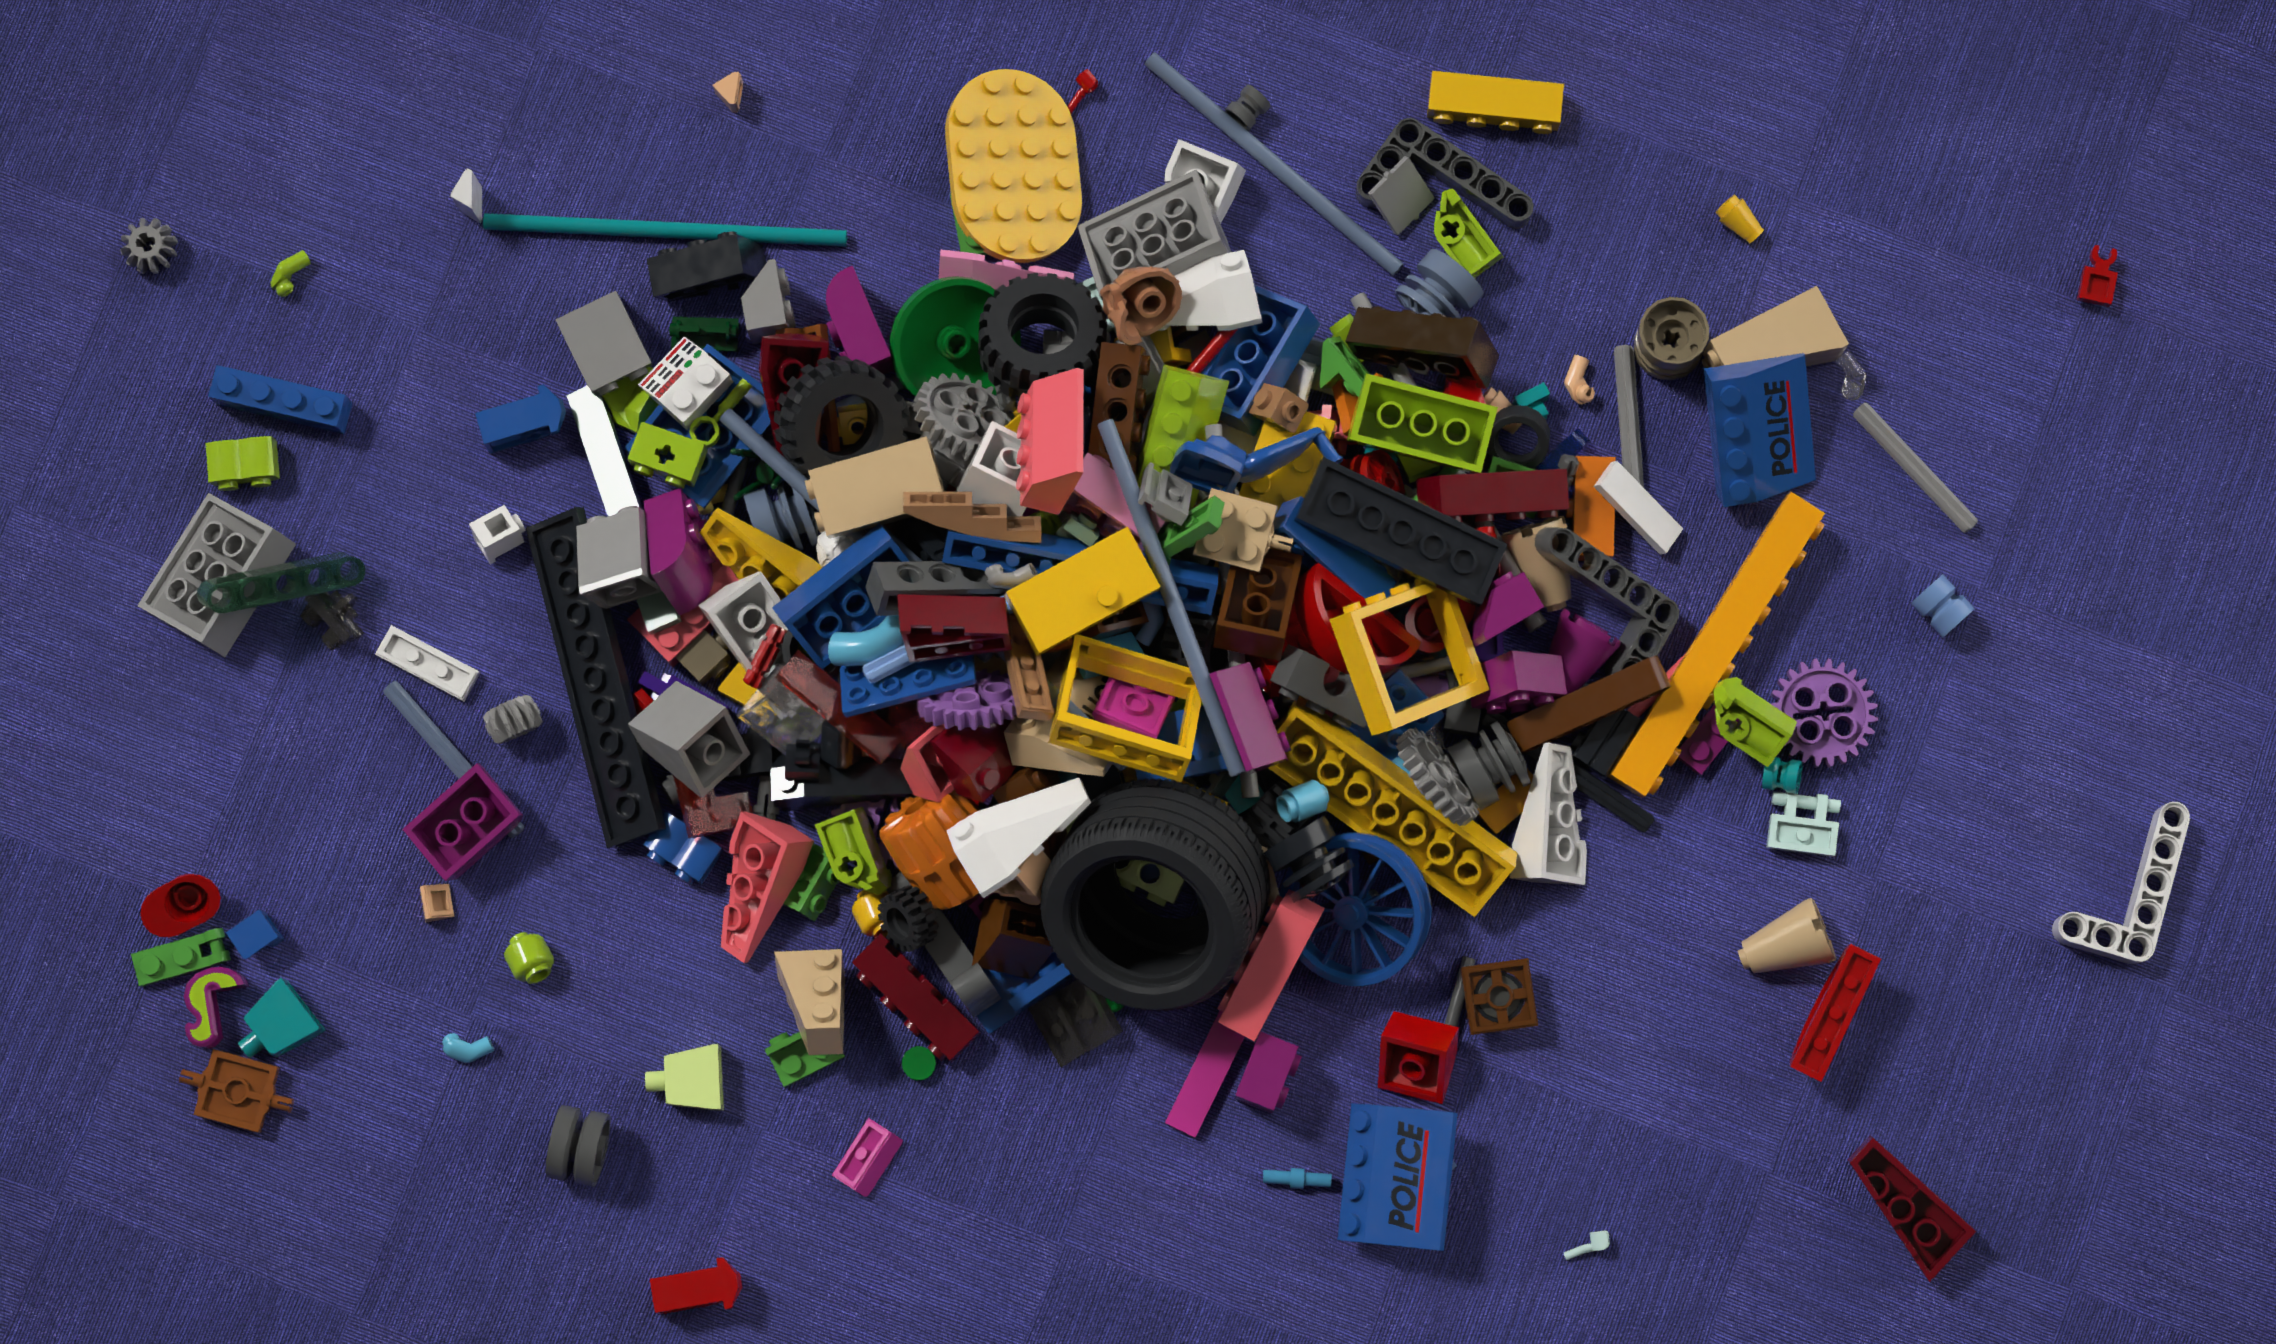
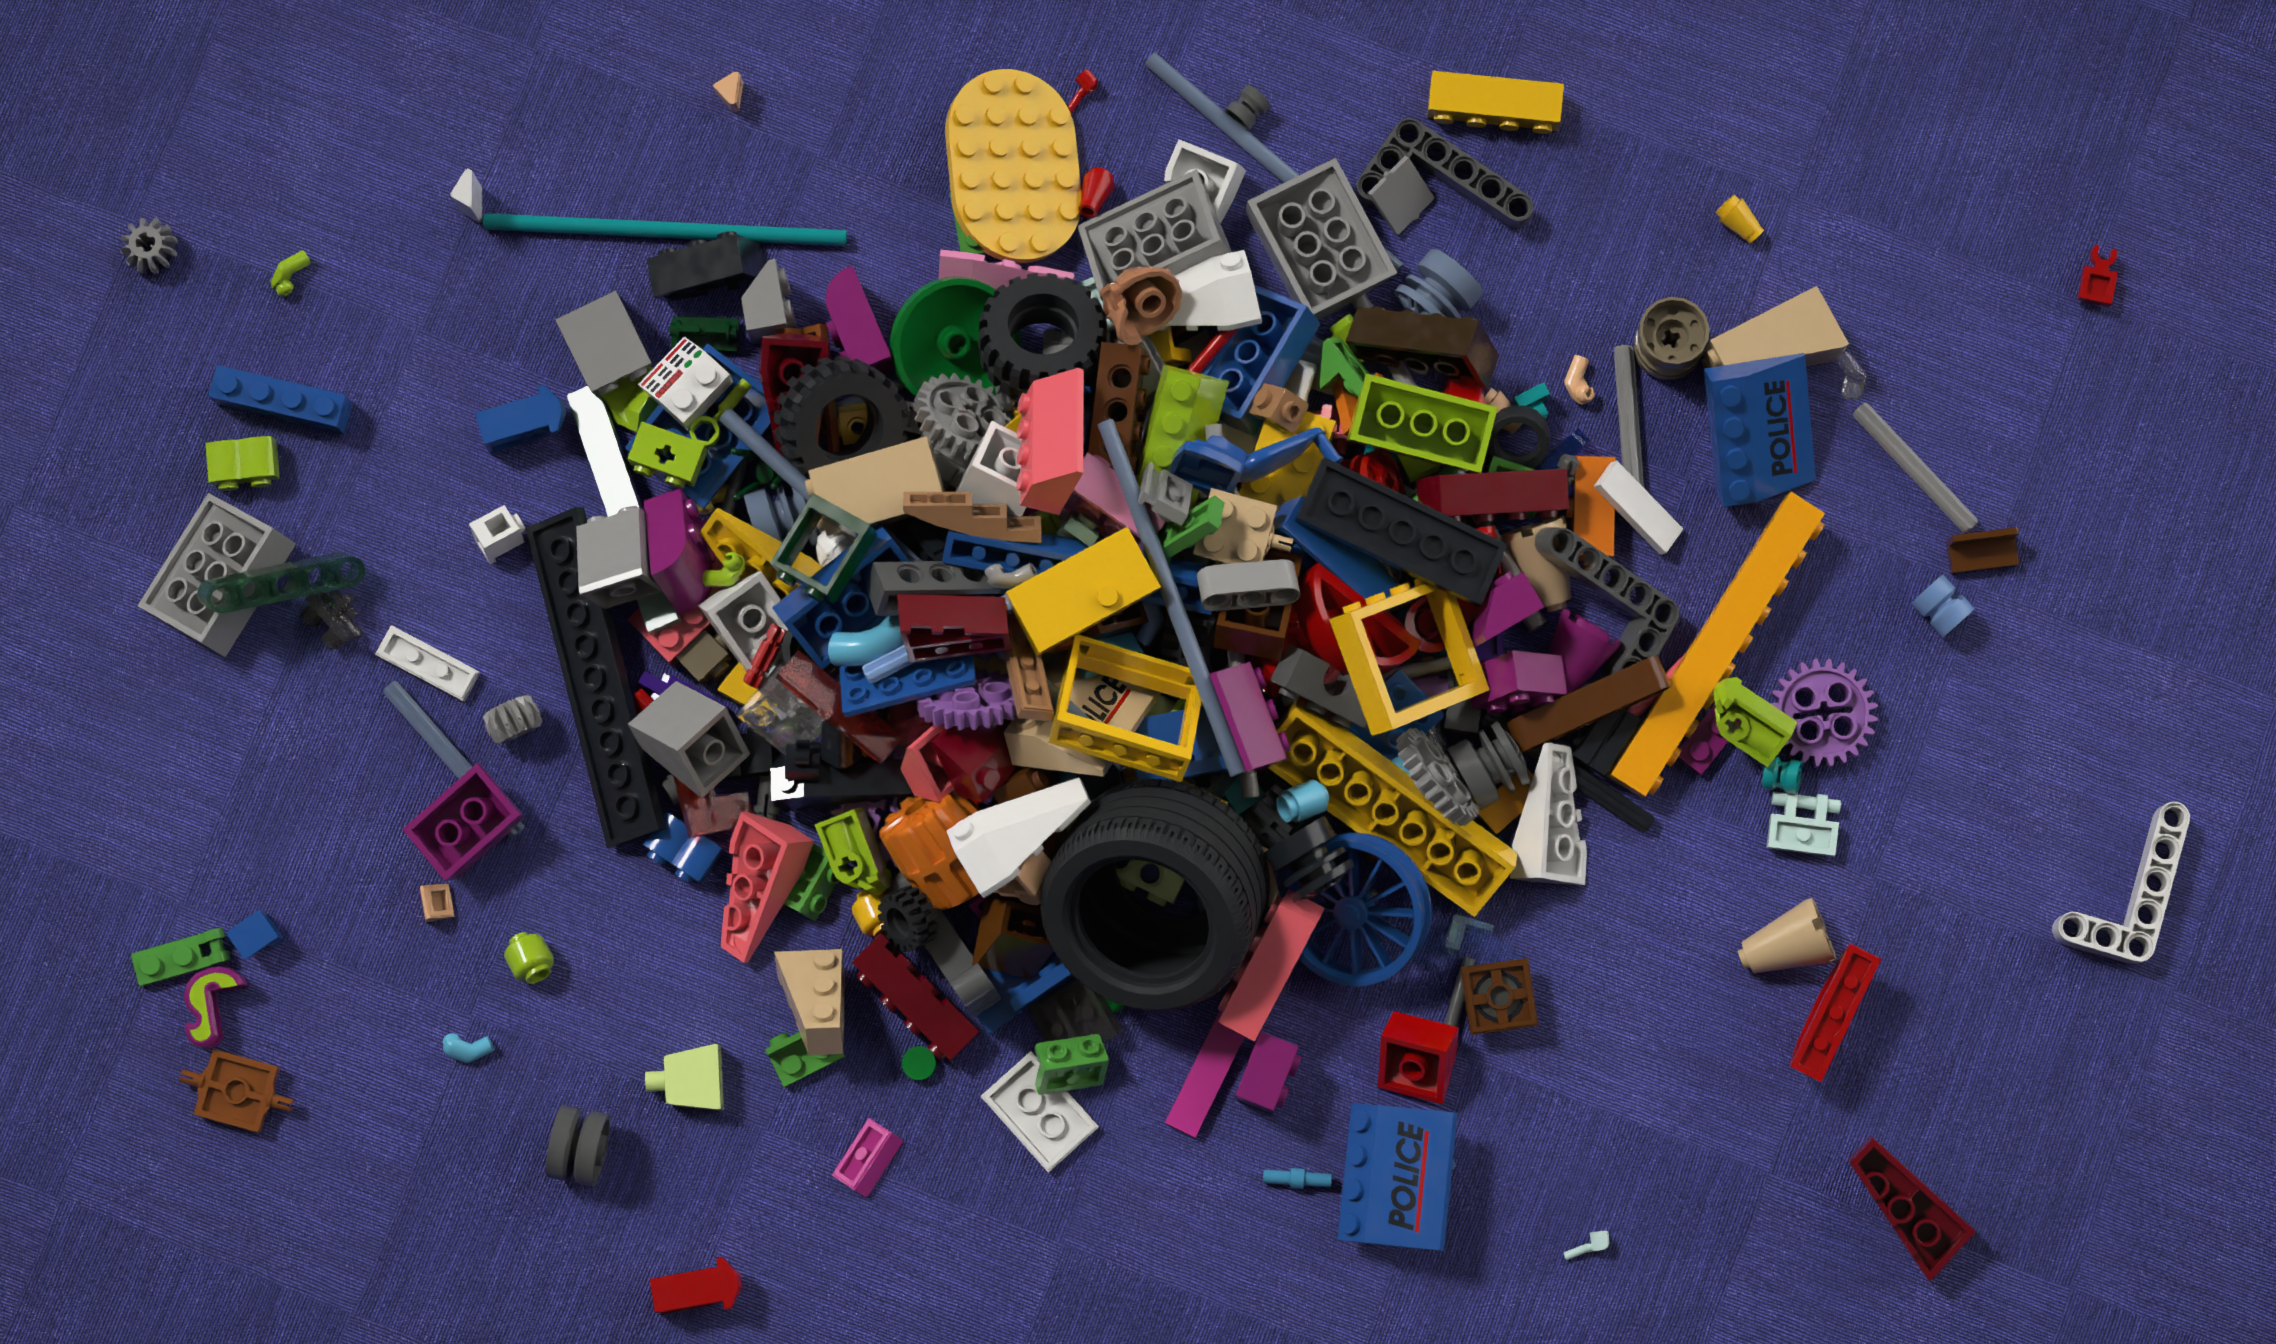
red piece [140,874,221,937] -> none
teal torso [238,978,326,1059] -> none
dark pink tile [1092,677,1175,739] -> none
lime piece [1434,188,1504,278] -> none
none -> lime arm [702,552,745,587]
none -> dark green window [770,493,878,604]
none -> white tile [981,1051,1099,1173]
none -> bright green bracket [1035,1034,1109,1095]
none -> red cone [1078,167,1115,218]
none -> light grey beam [1197,559,1300,611]
none -> light grey slope [1245,158,1397,320]
none -> clear light blue panel [1442,914,1494,956]
none -> reddish brown panel [1946,527,2019,575]

